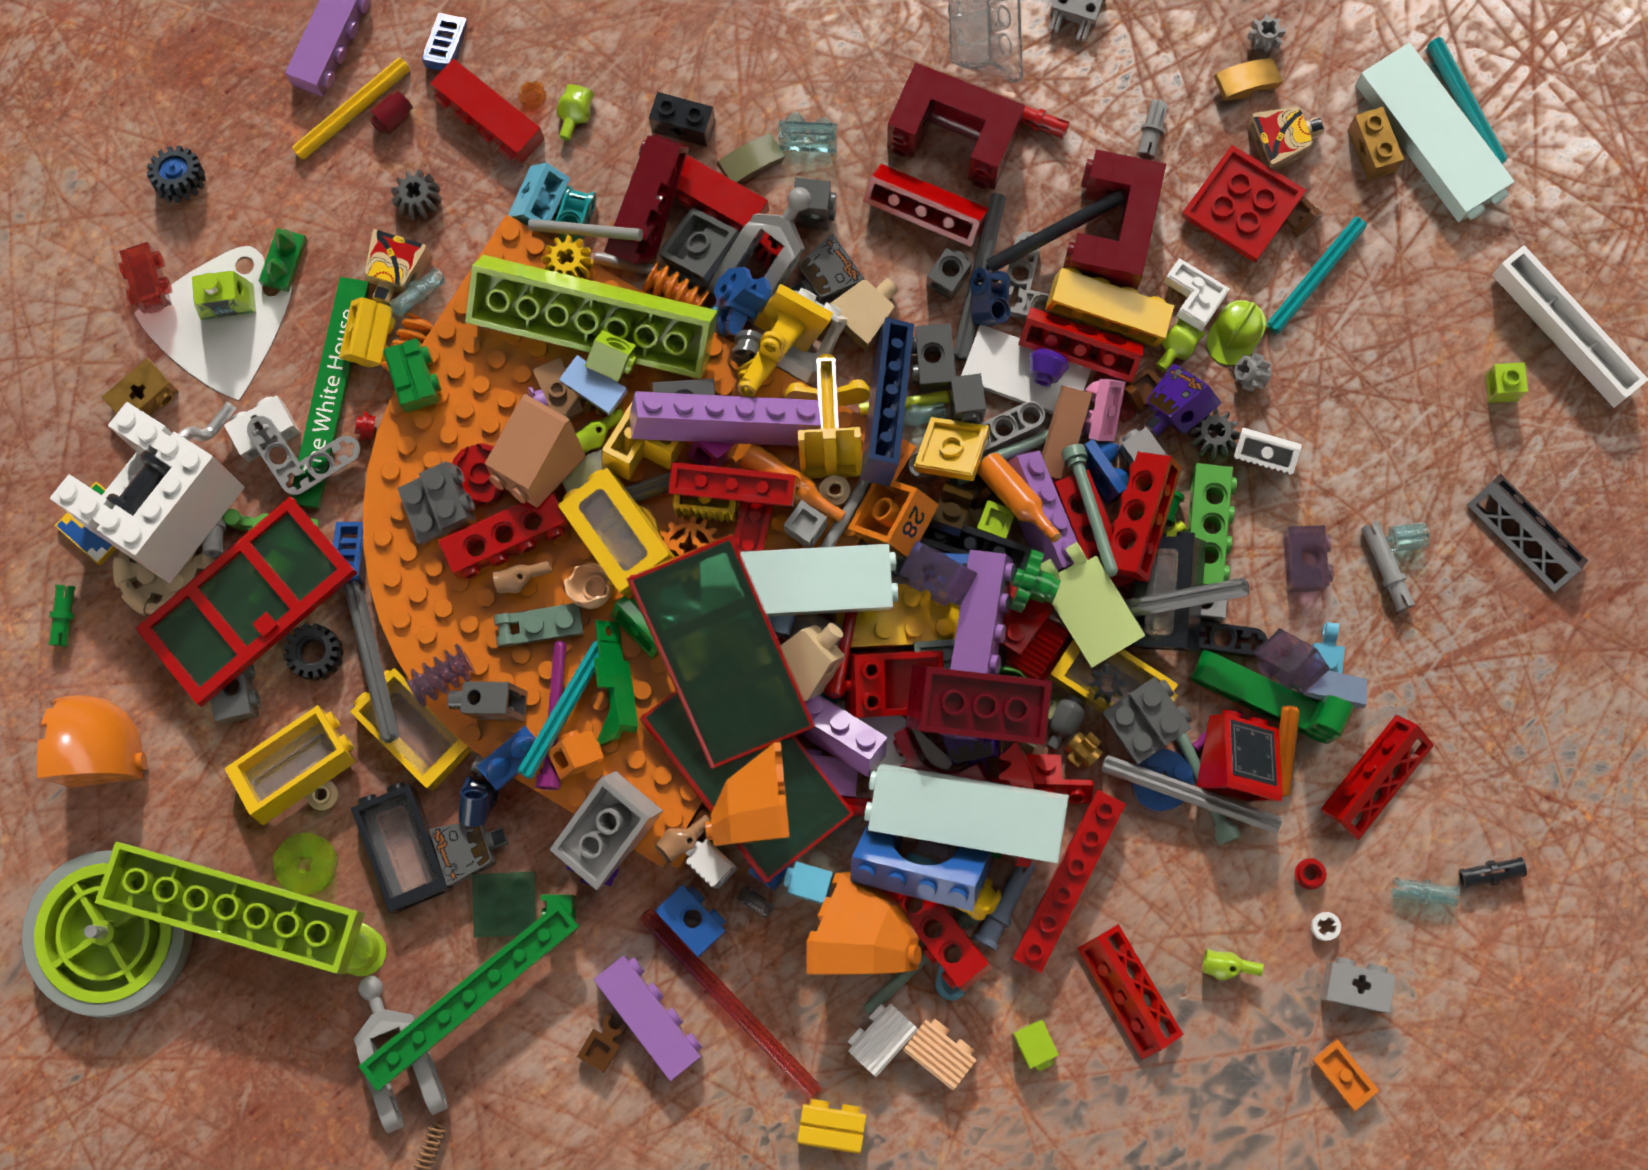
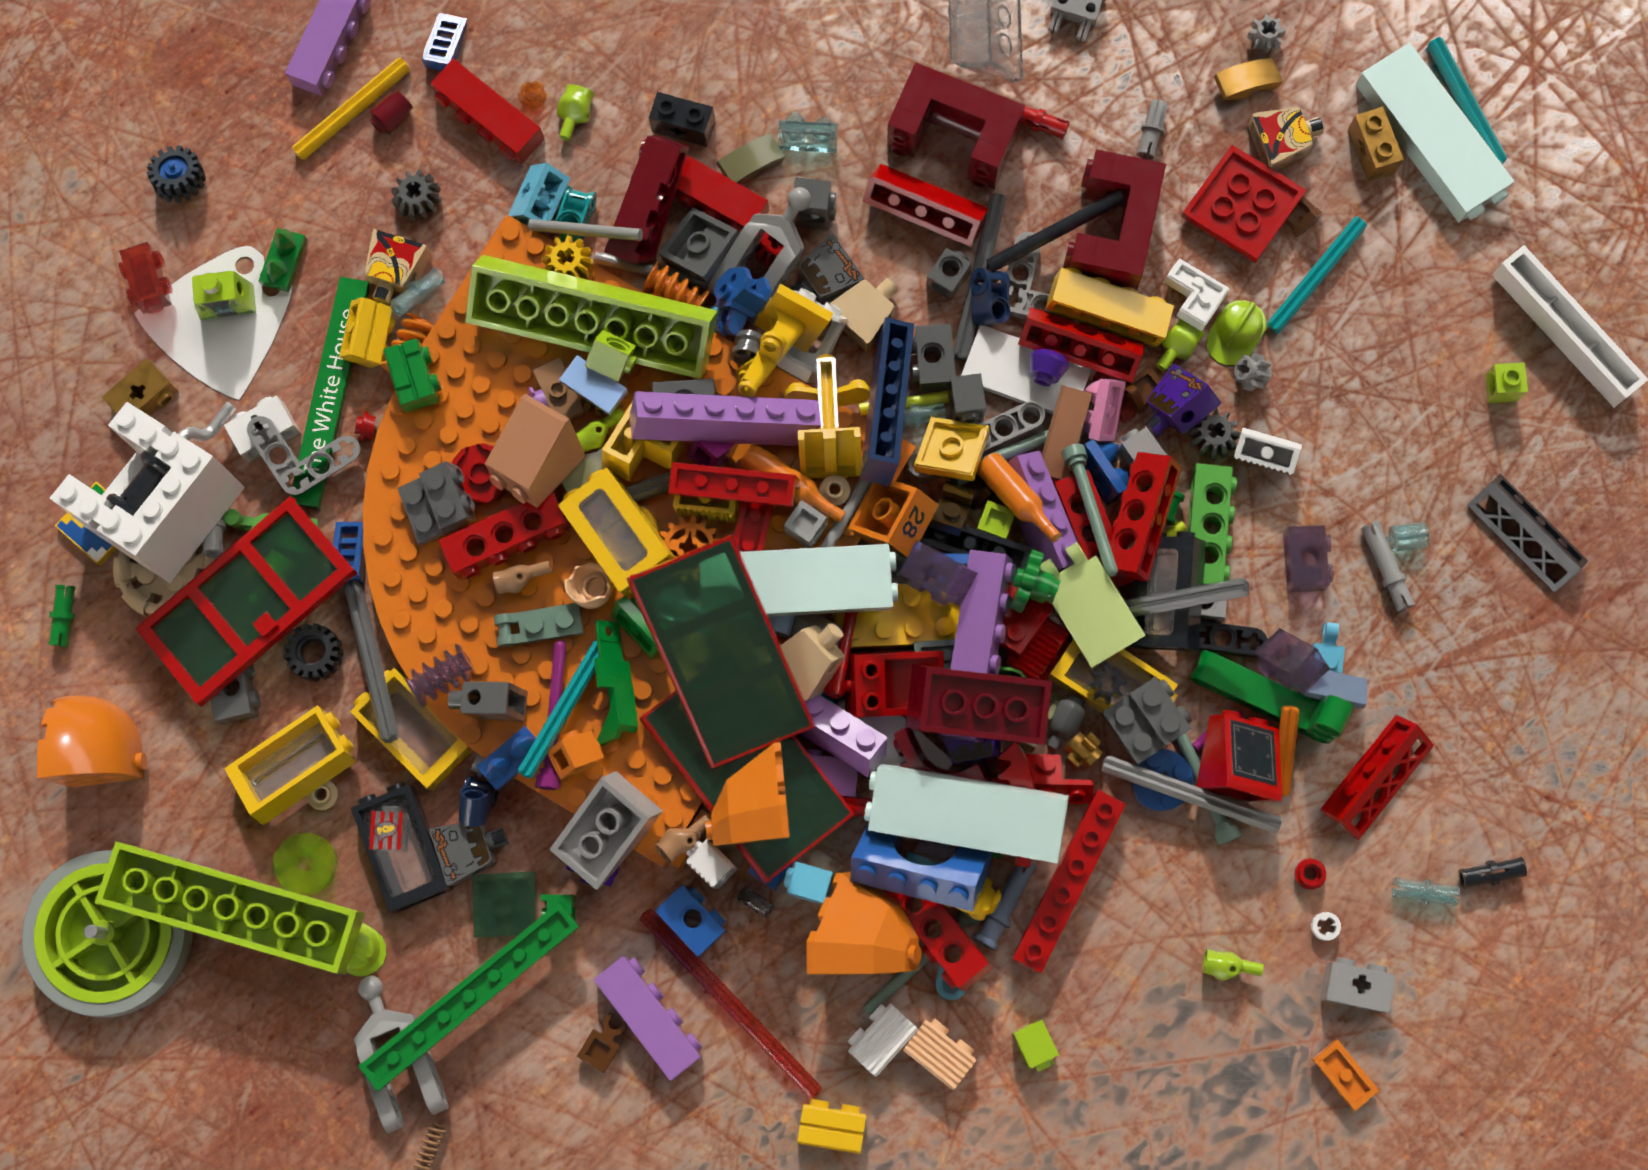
red fence [1077,924,1184,1059] -> none
none -> brick [369,806,410,852]

